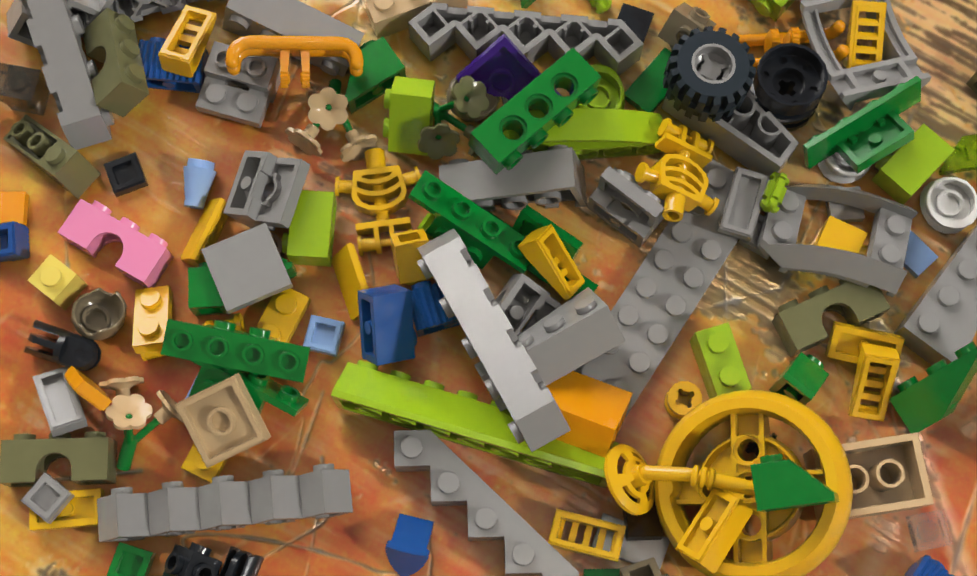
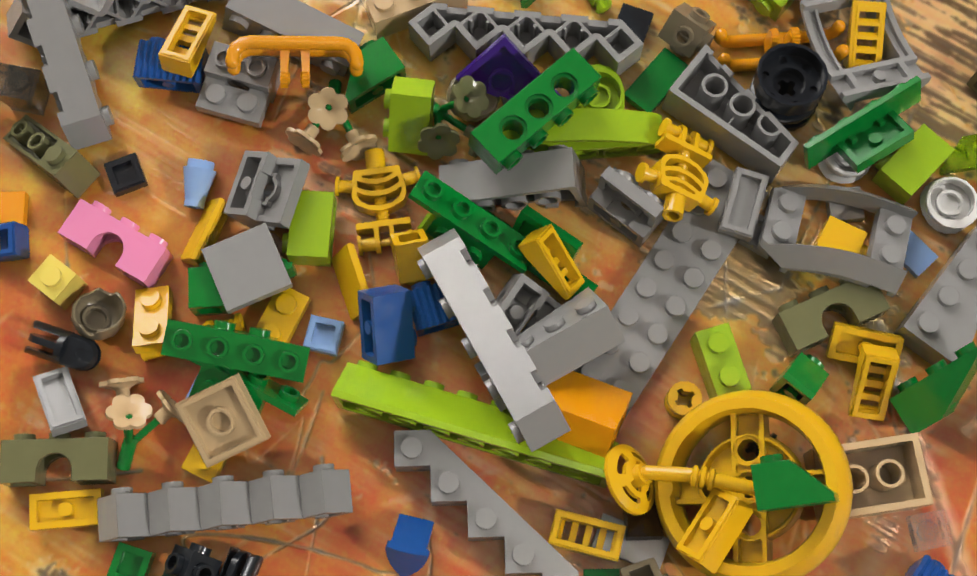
light grey tile [20,472,75,524] -> none
light orange tile [64,365,112,411] -> none
olive arch [83,8,149,117] -> none
black wheel [663,26,756,122] -> none
lime piece [760,172,790,213] -> none

